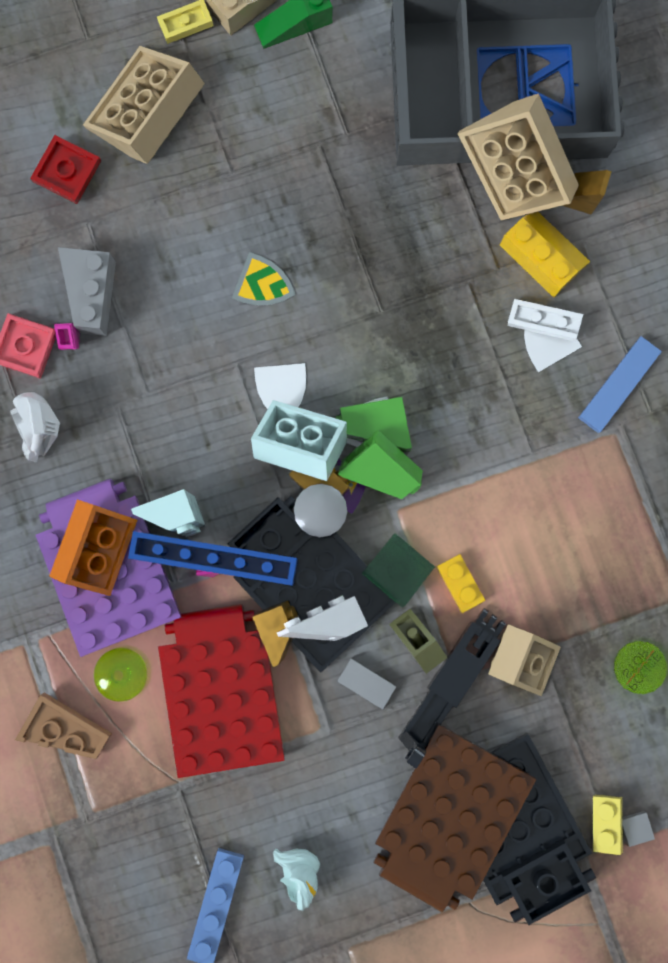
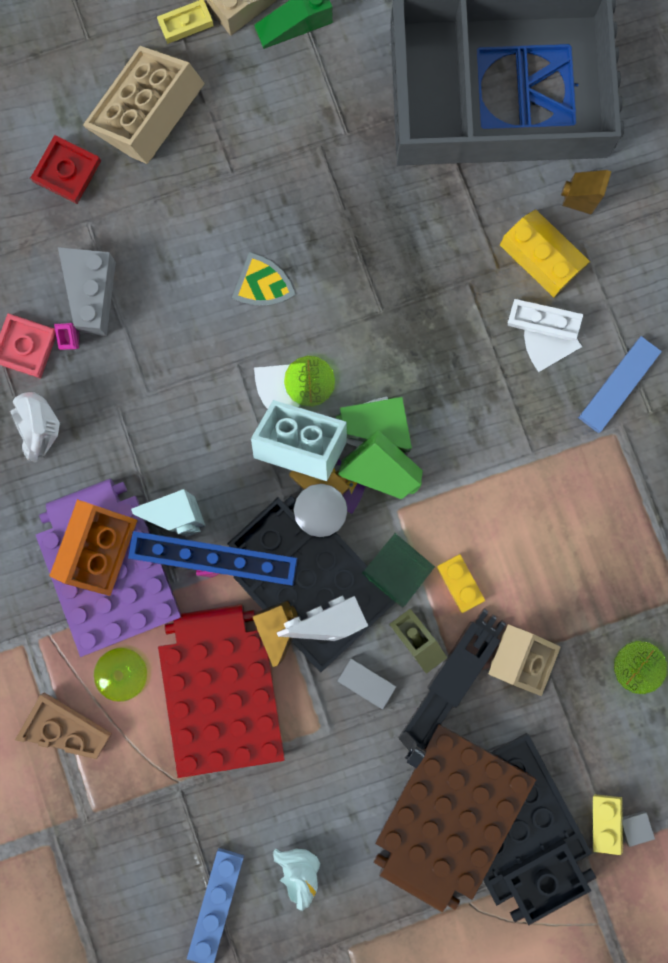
tan slope [458,93,579,220] -> none
none -> clear neon green piece [284,356,335,407]

